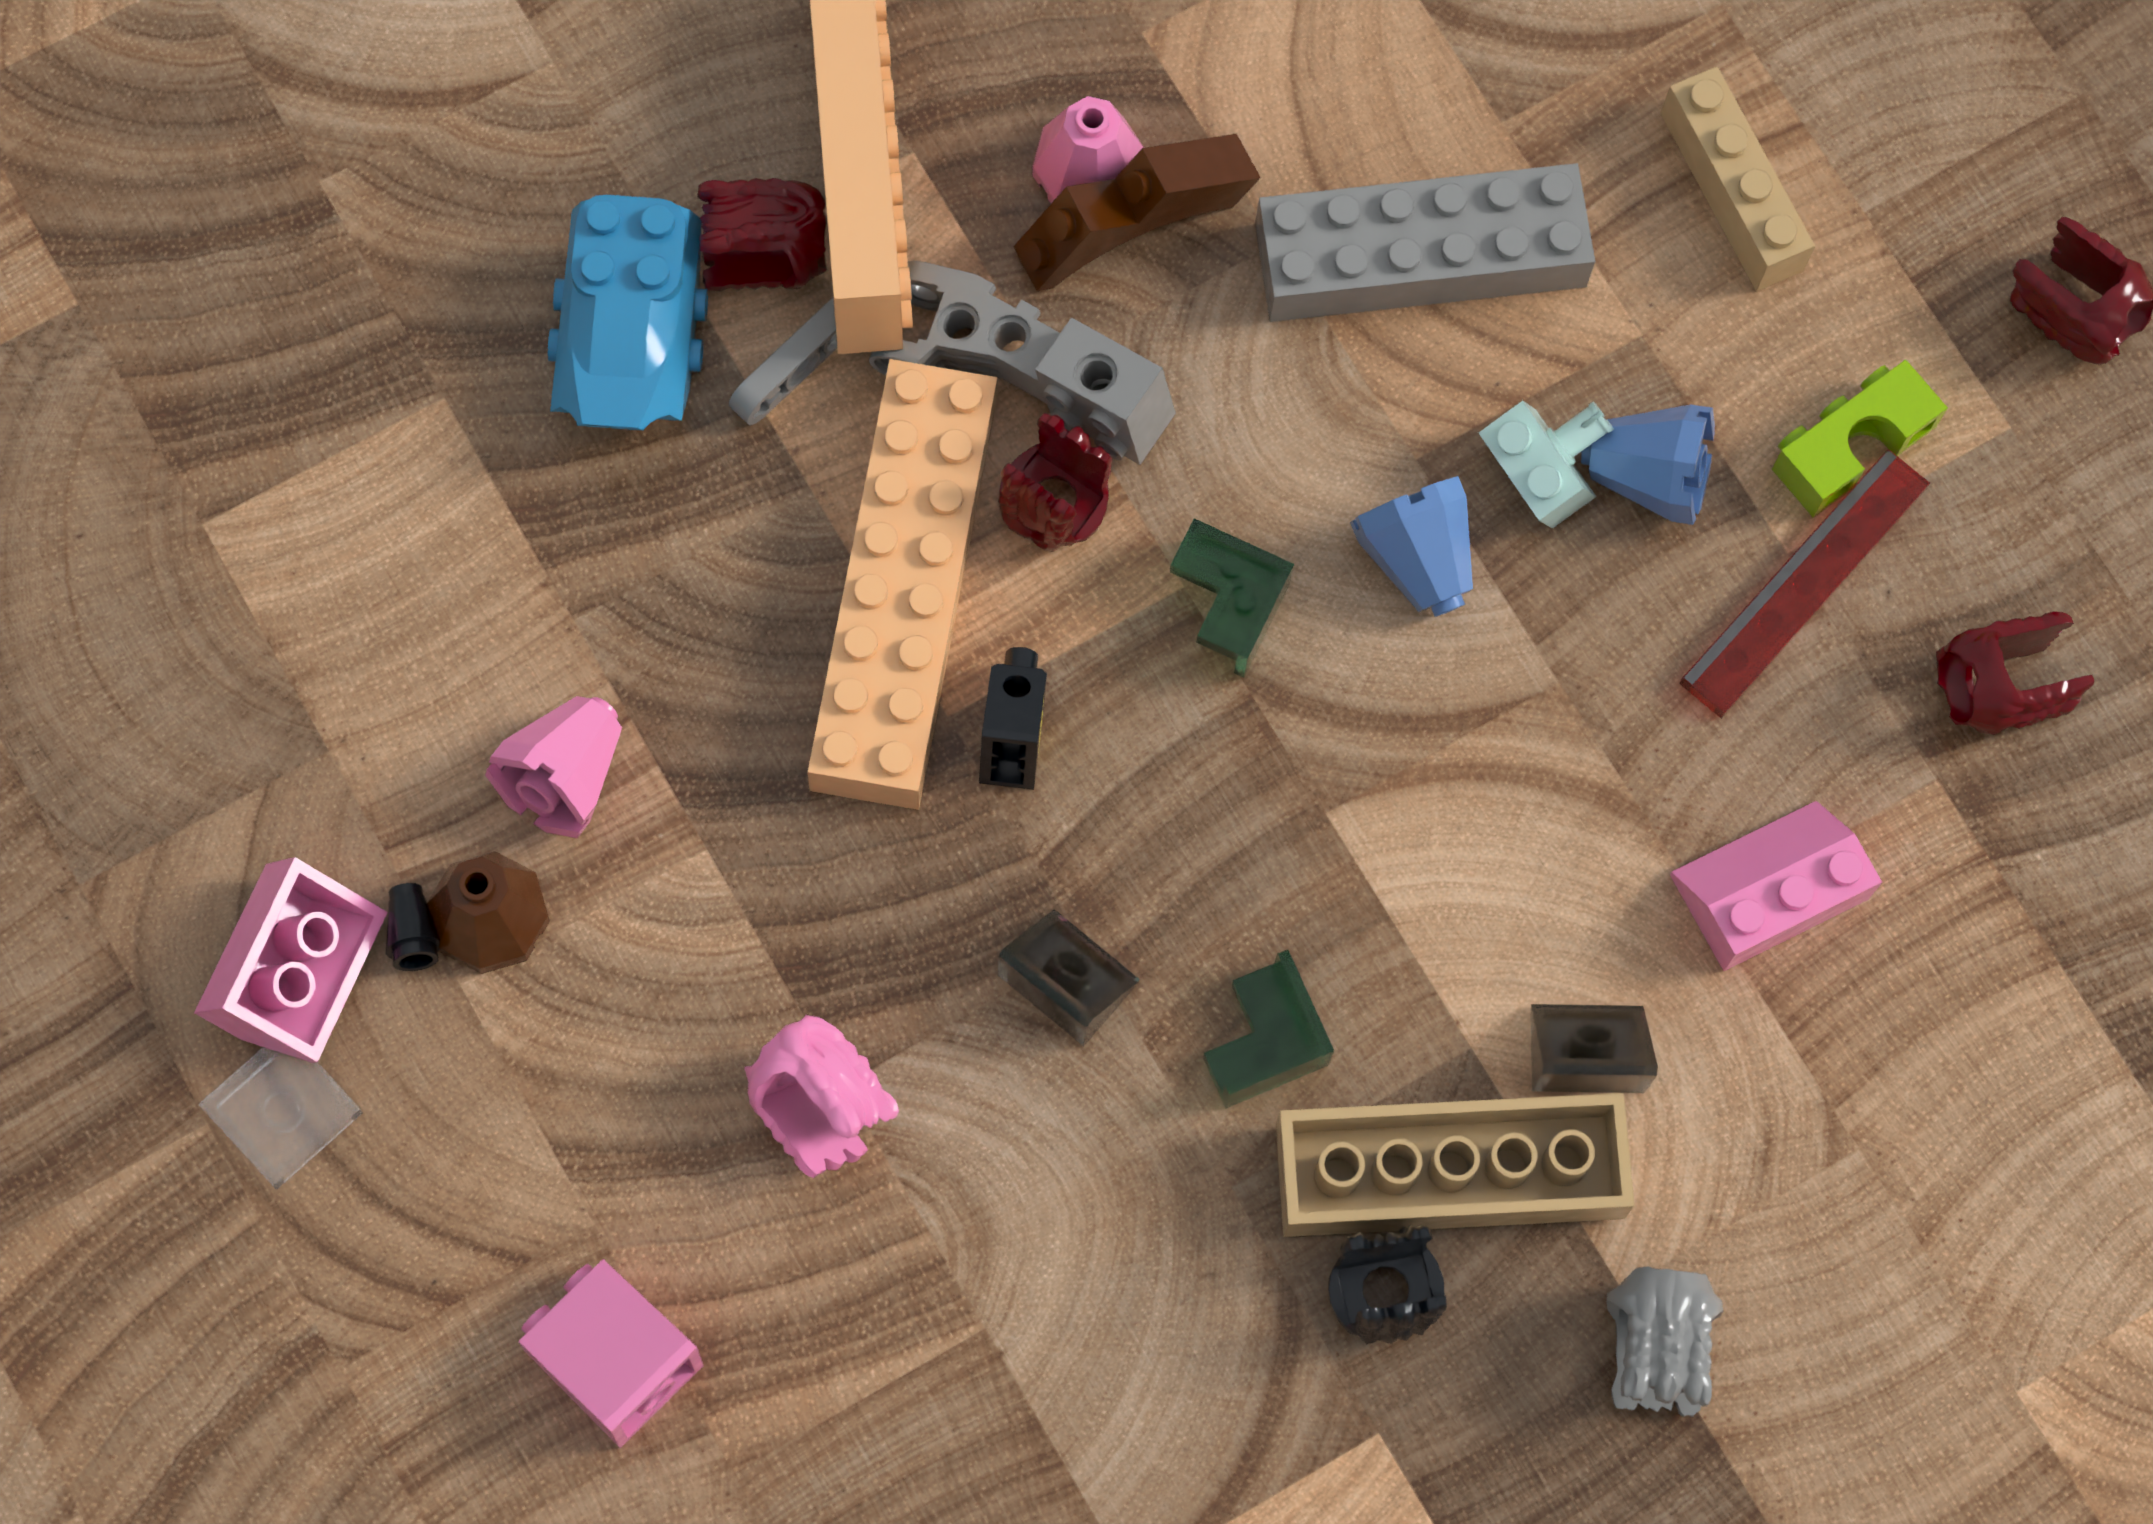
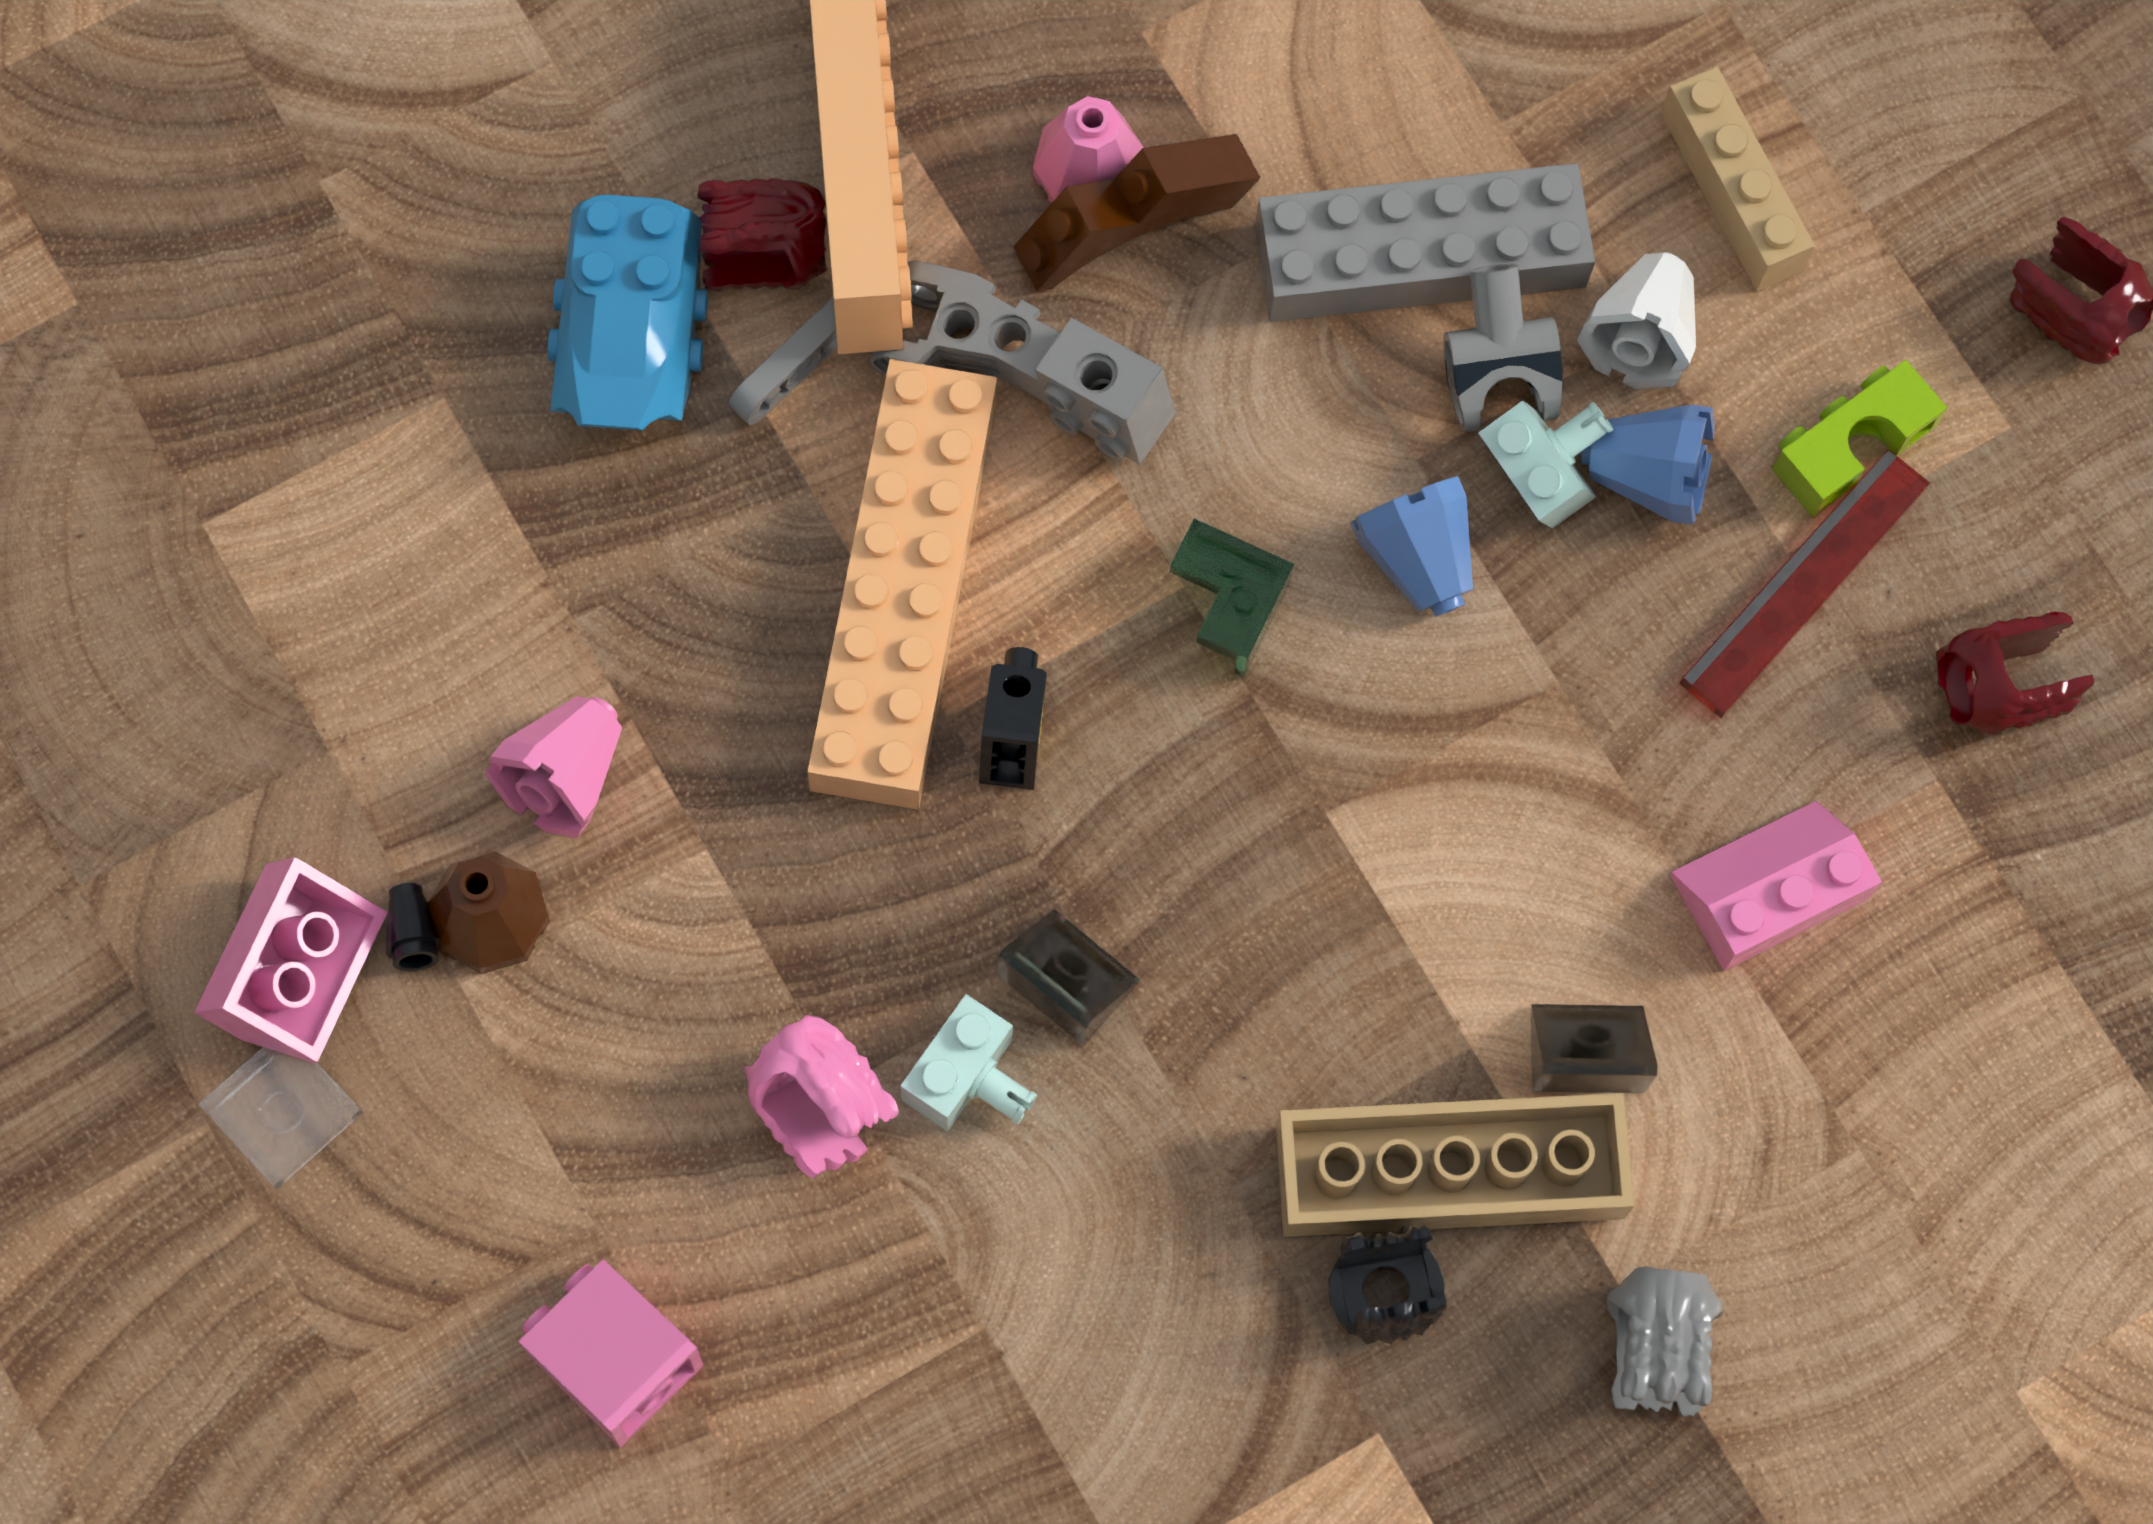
dark red piece [998,413,1113,552] -> none
clear green panel [1203,949,1334,1108] -> none
none -> light aqua brick [900,994,1038,1132]
none -> light grey connector [1443,264,1563,432]
none -> white cone [1577,252,1696,389]

